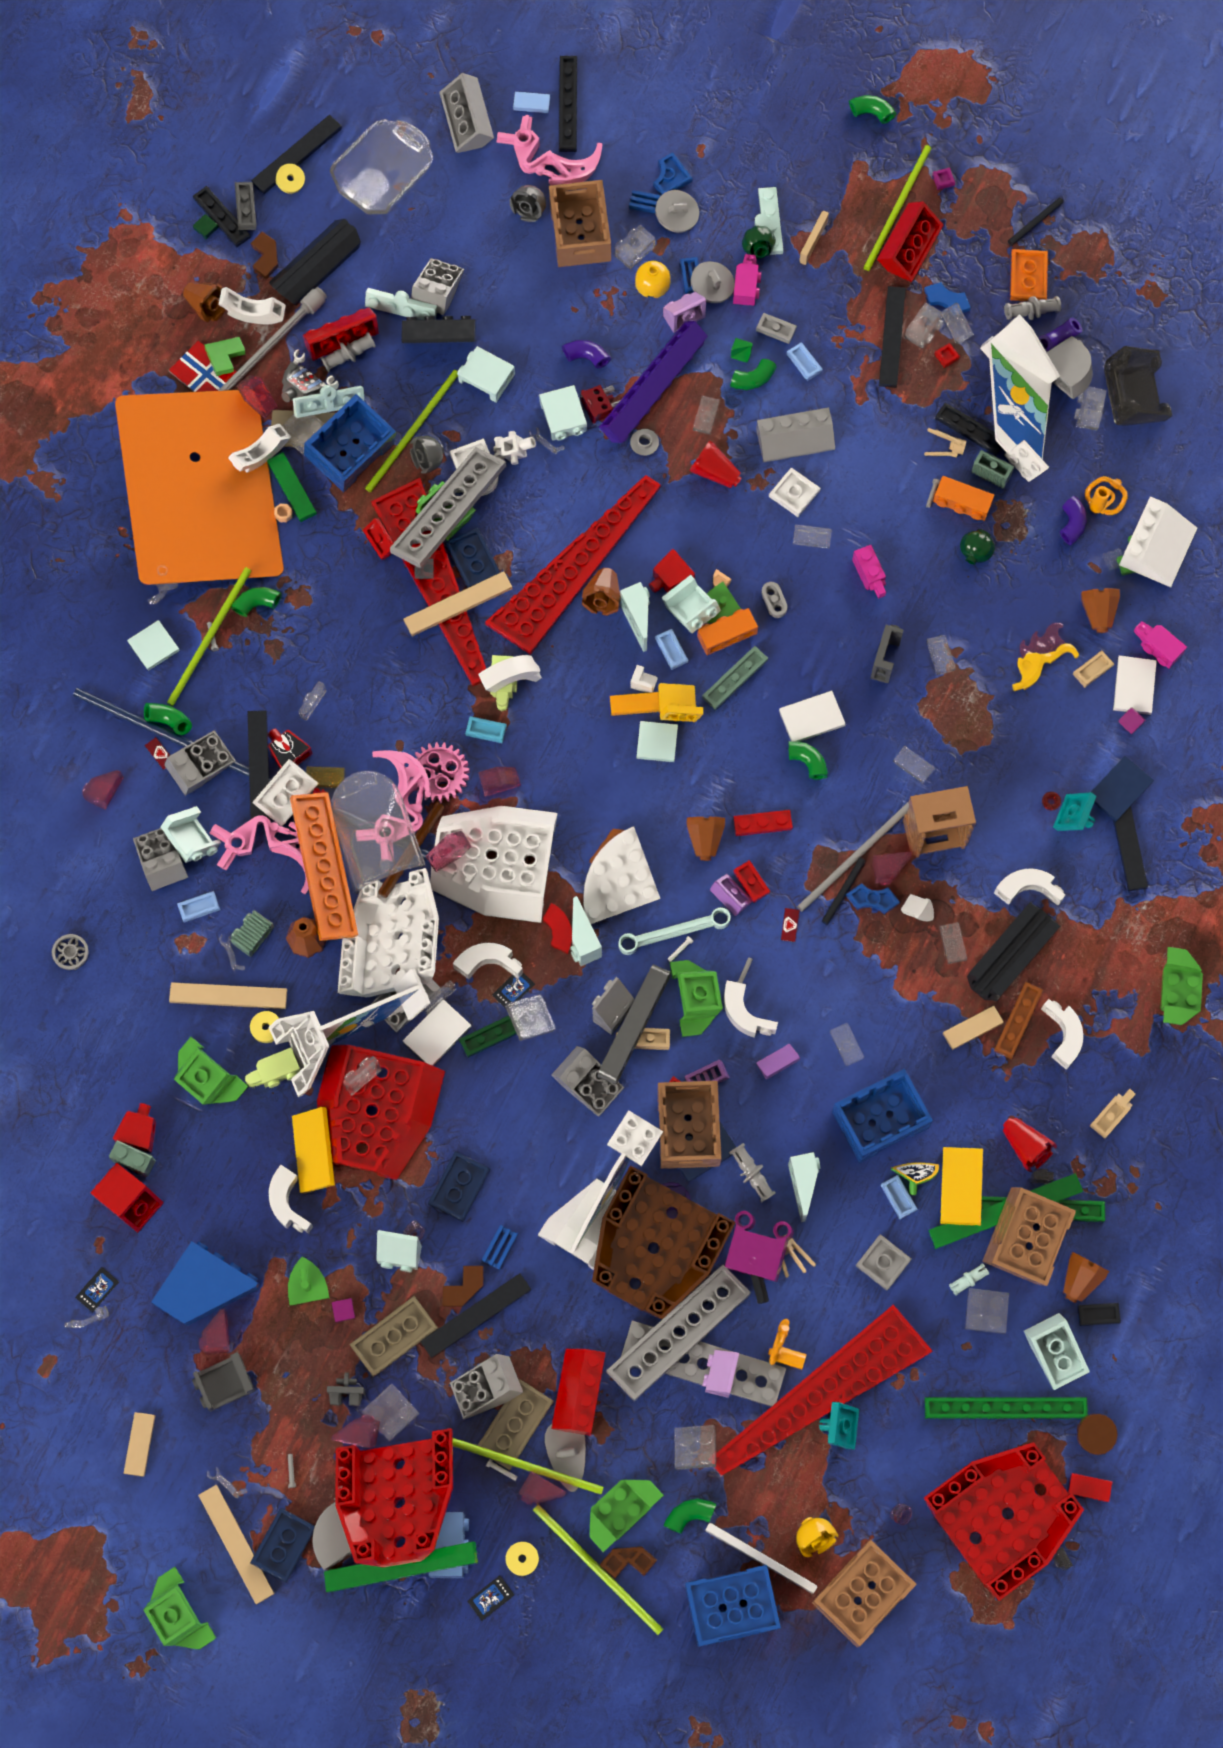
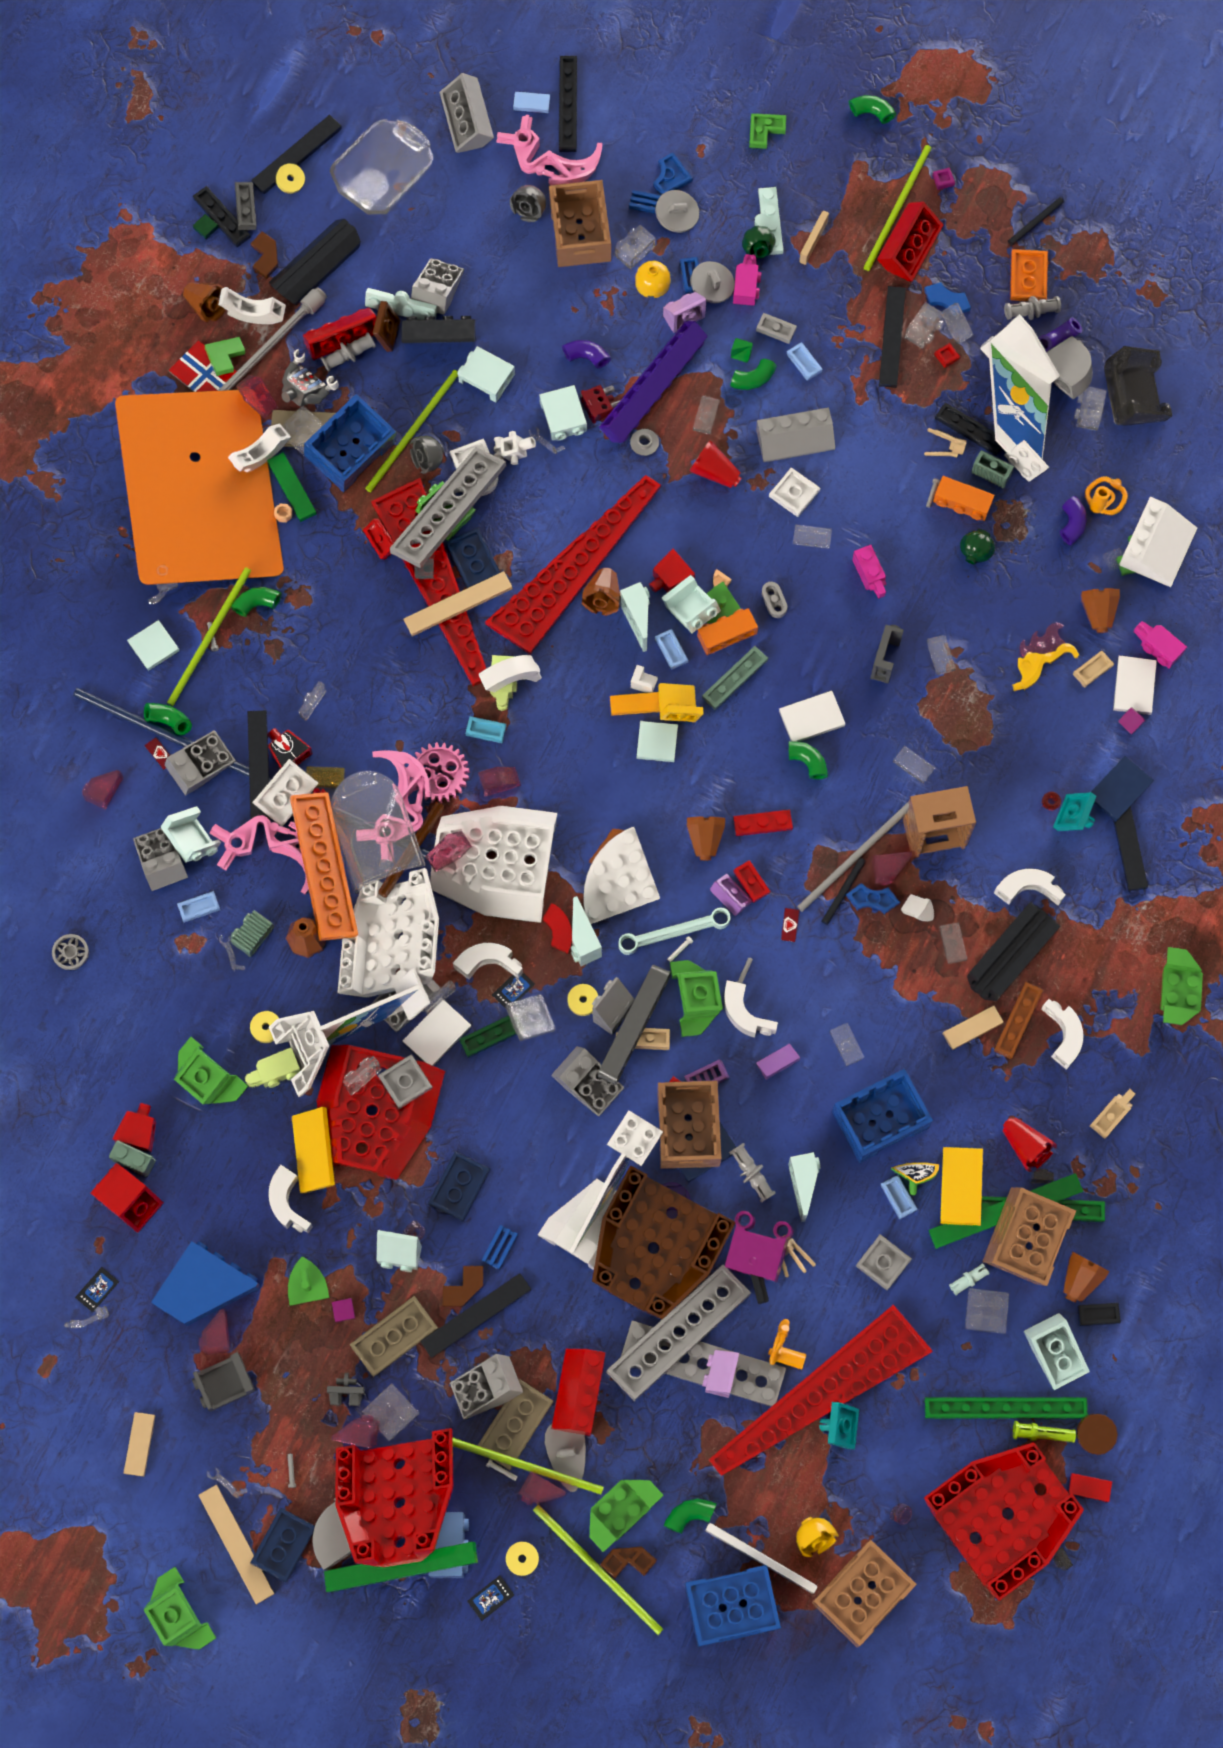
tan tile [169,983,288,1009] -> none
light aqua hinge [293,385,364,418] -> none
clear plate [674,1425,716,1470] -> none
none -> reddish brown tile [373,301,401,352]
none -> light grey tile [378,1054,433,1109]
none -> light yellow piece [568,984,598,1016]
none -> bright green tile [749,113,786,149]
none -> lime pin [1013,1421,1076,1443]

